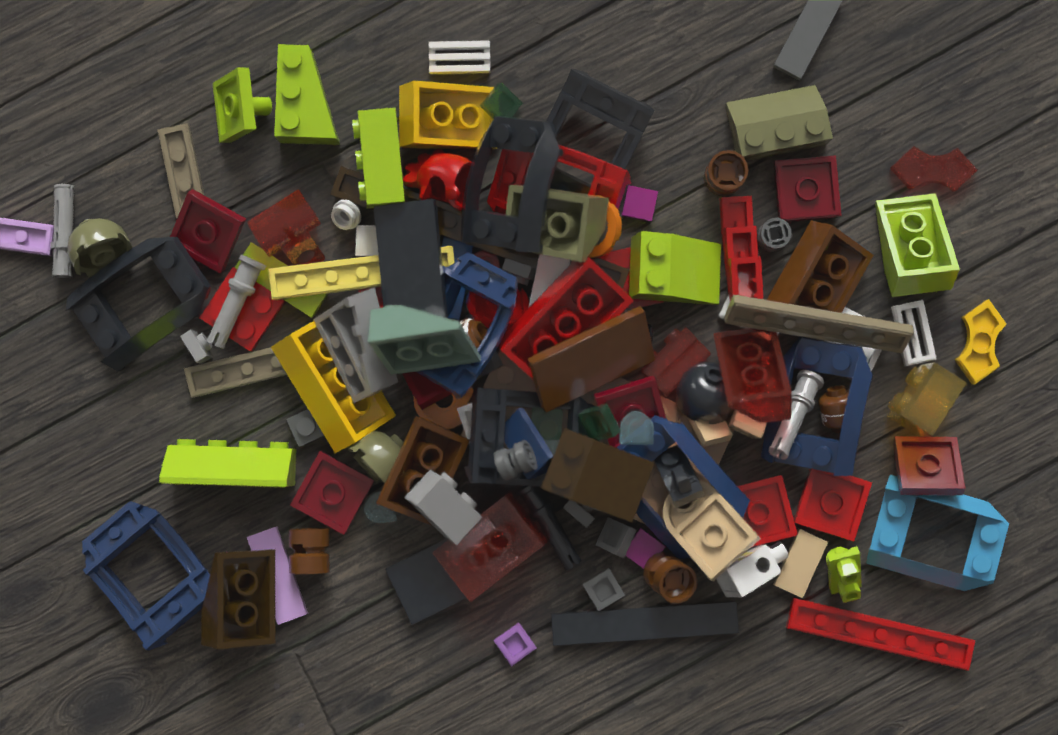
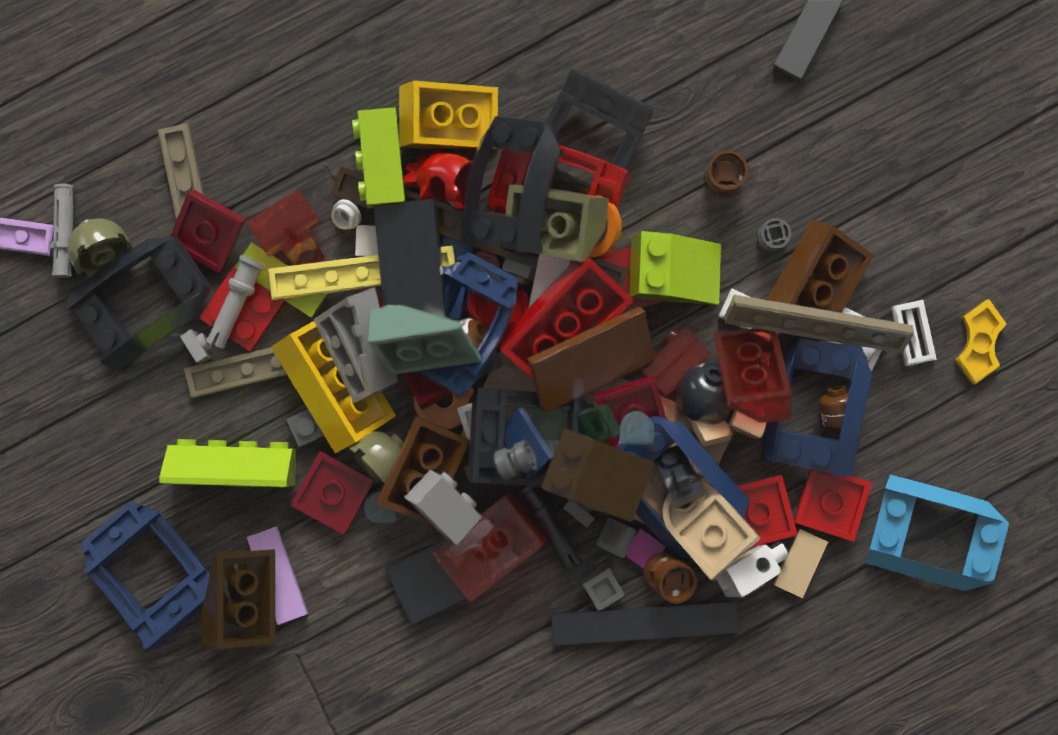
lime tile [213,67,272,143] -> none
lime wedge [274,44,340,145] -> none
reddish brown wheel [289,528,330,574] -> none
white tile [429,41,490,74] -> none
clear green tile [480,82,523,119] -> none
medium lavender tile [494,622,537,666] -> none
magenta tile [622,185,658,222] -> none
red slope [719,196,763,302] -> none
olive slope [725,85,833,161] -> none
light grey pin [769,370,824,459] -> none
dark red plate [773,155,842,222] -> none
red tile [786,597,975,671] -> none
lime hips [826,546,862,602] -> none
lime slope [875,194,960,297] -> none
clear yellow brick [887,362,966,437] -> none
clear red tile [890,146,978,192] -> none
dark red plate [893,436,965,495] -> none

